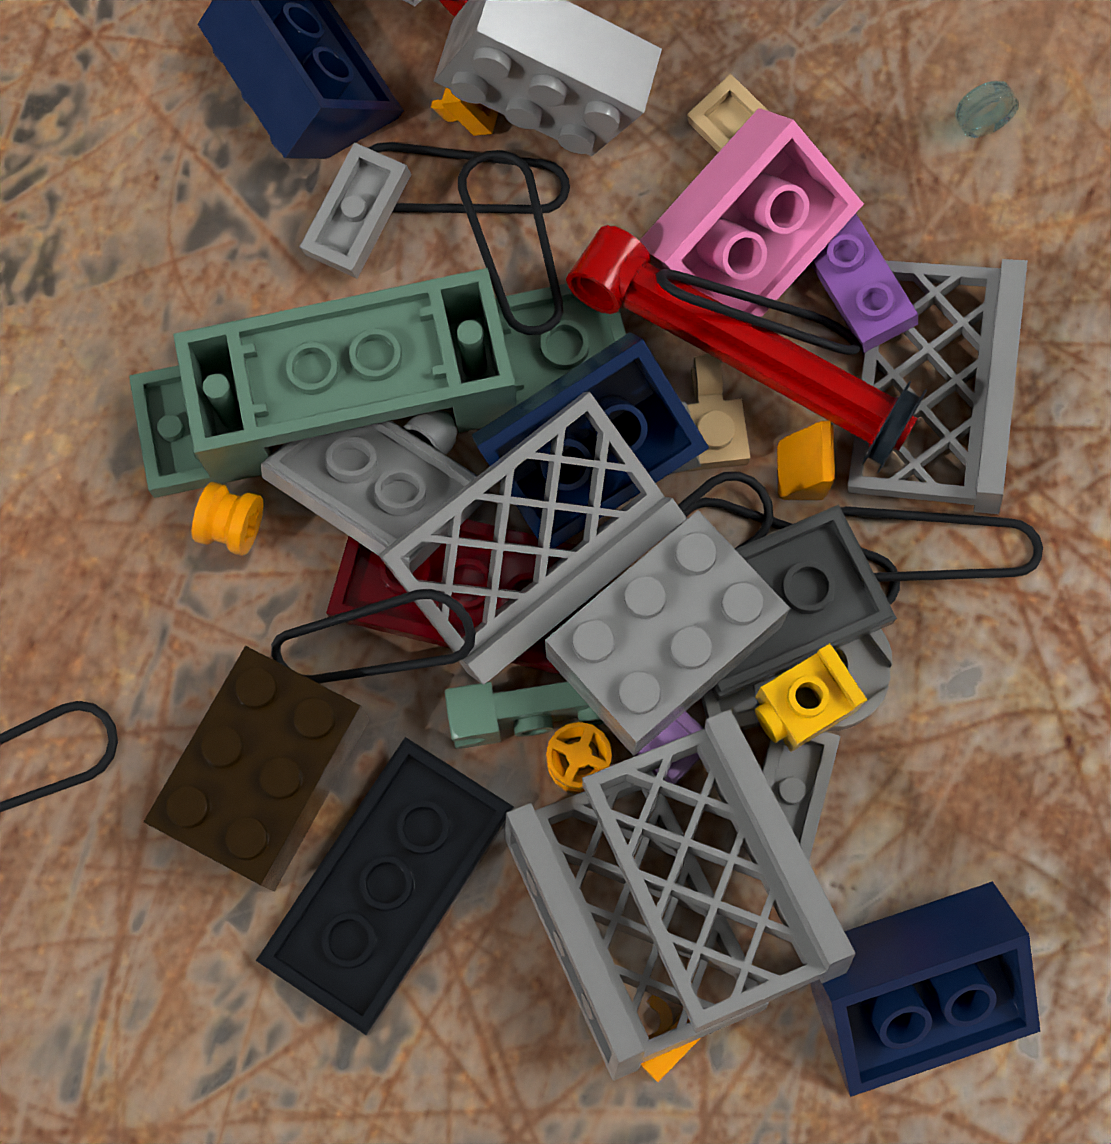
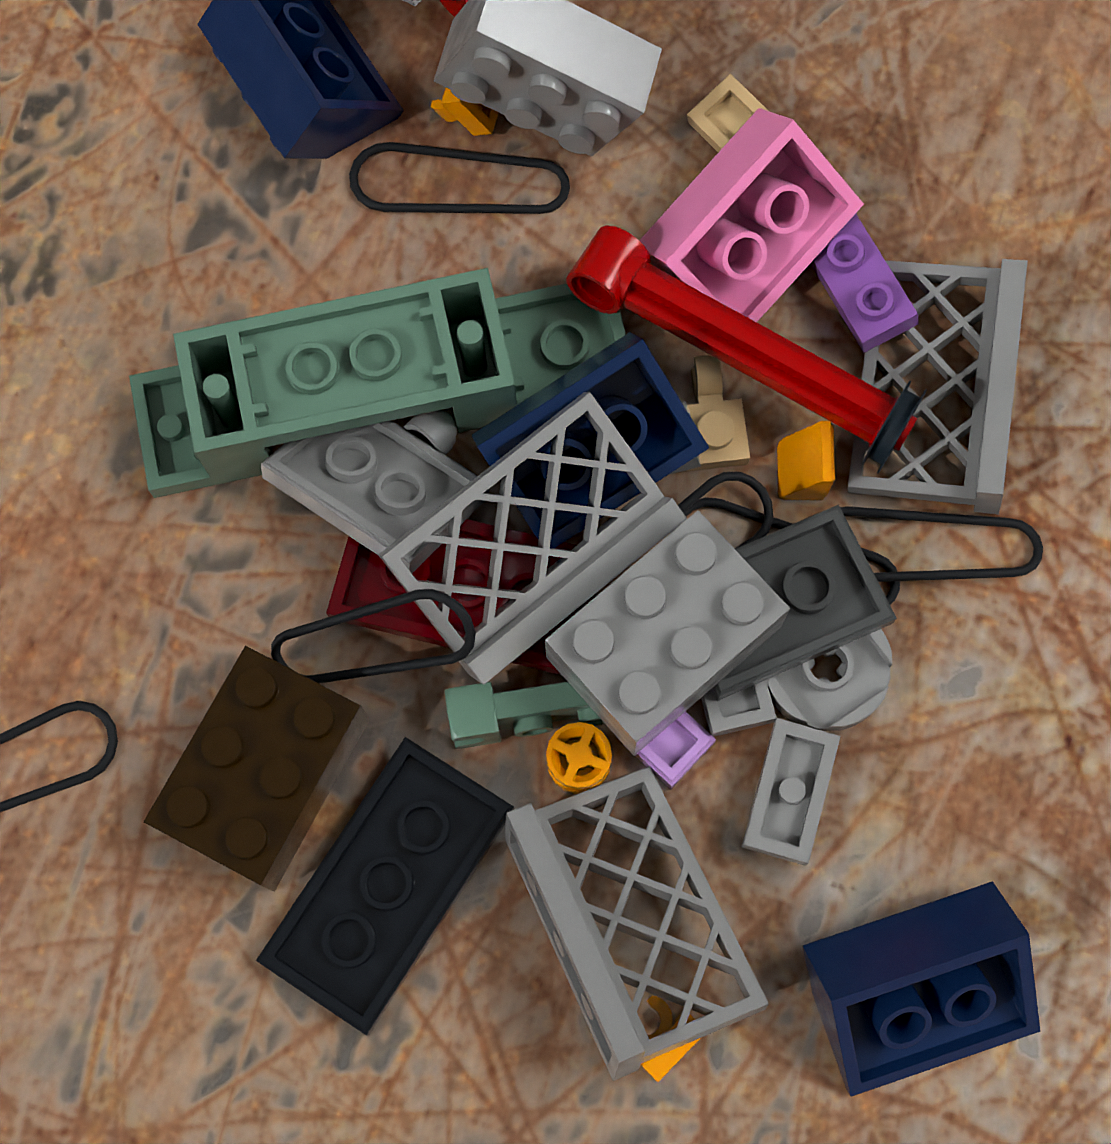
light orange wheel [191,482,264,556] -> none
light grey plate [299,142,412,279] -> none
black piece [458,150,564,335] -> none
light grey fence [582,709,856,1033] -> none
black piece [656,269,861,355] -> none
yellow brick [754,643,867,752] -> none
clear light blue tile [955,81,1019,138] -> none

